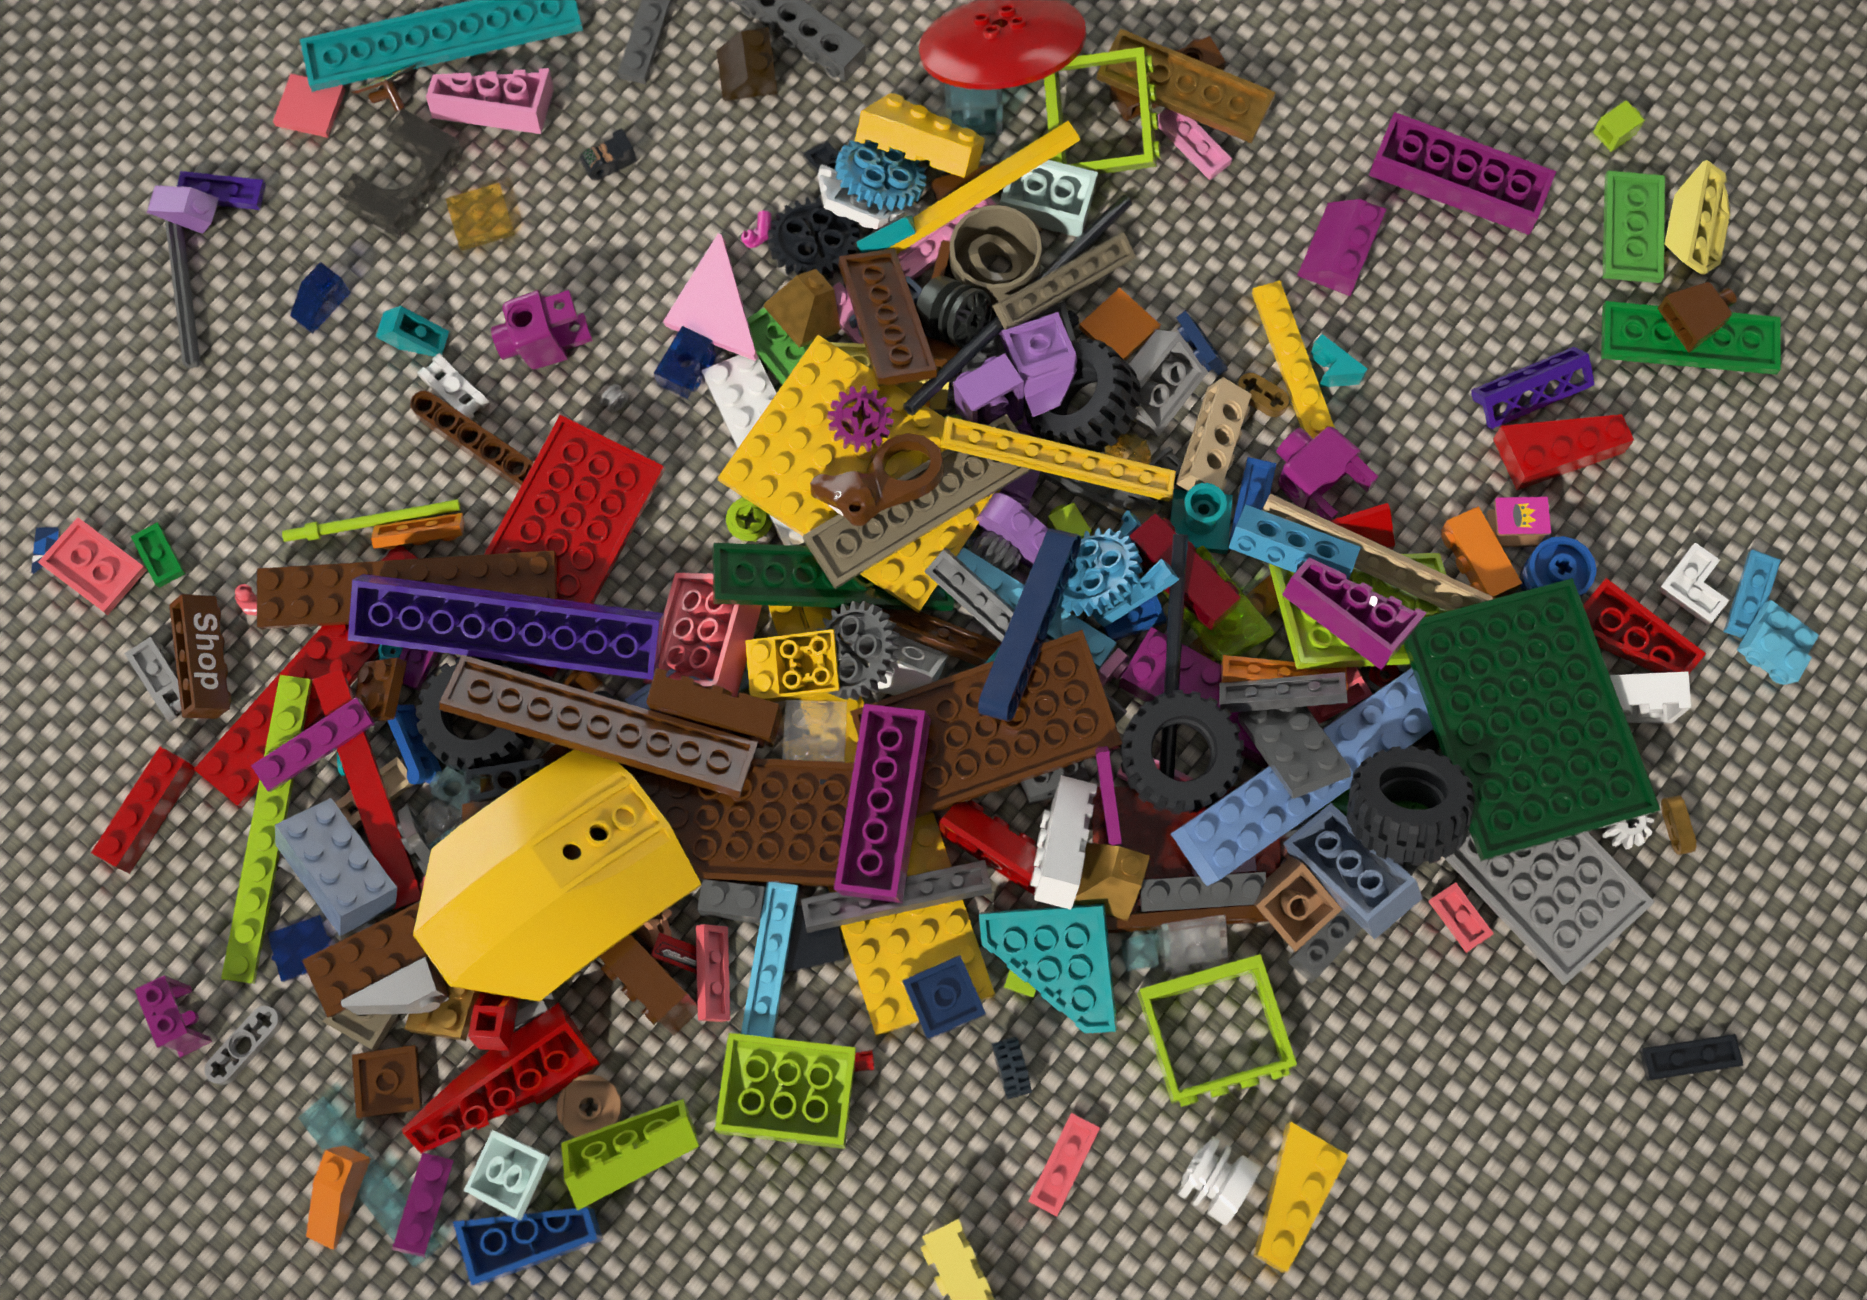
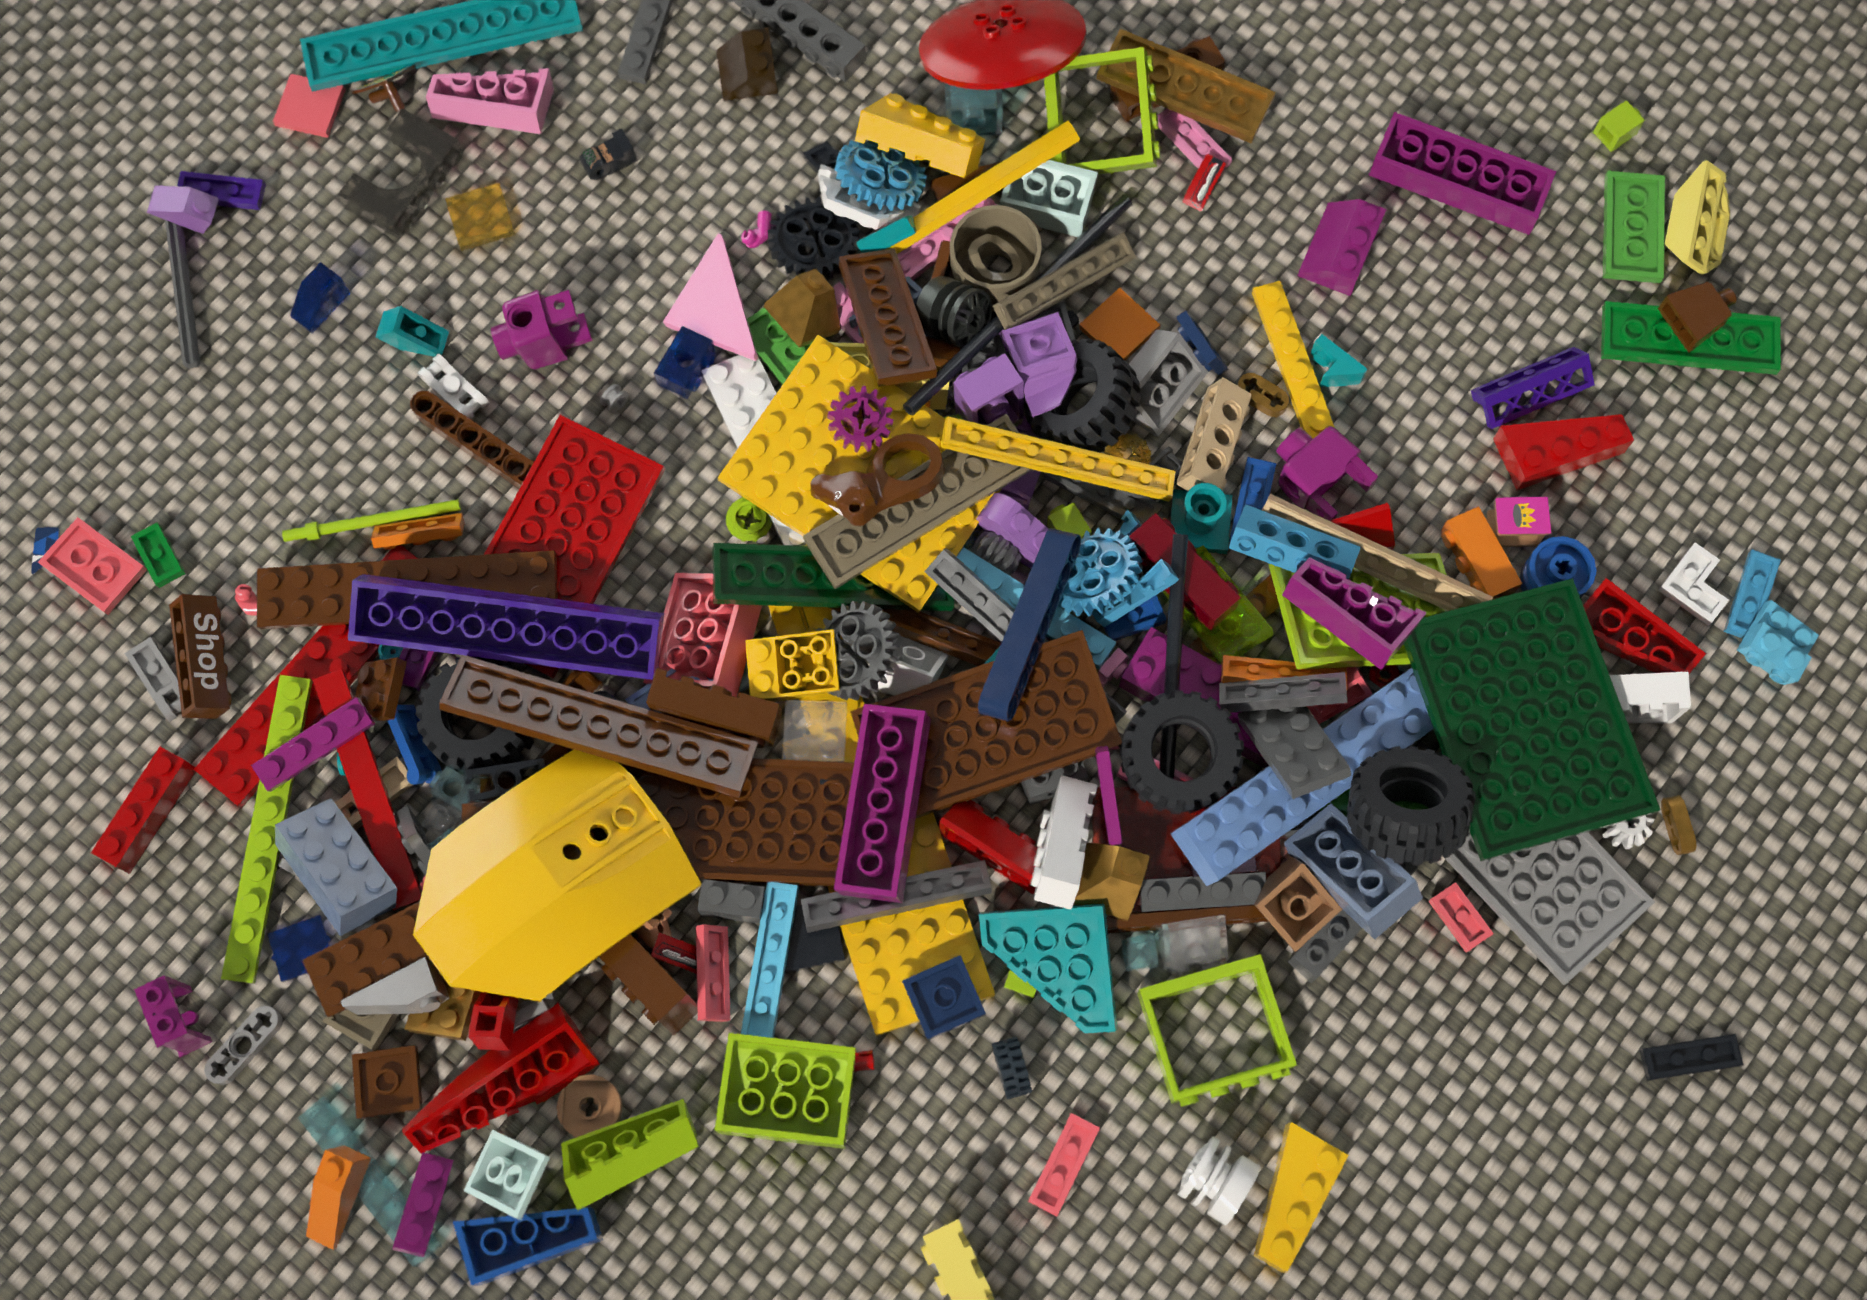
none -> sticker [1182,154,1226,211]

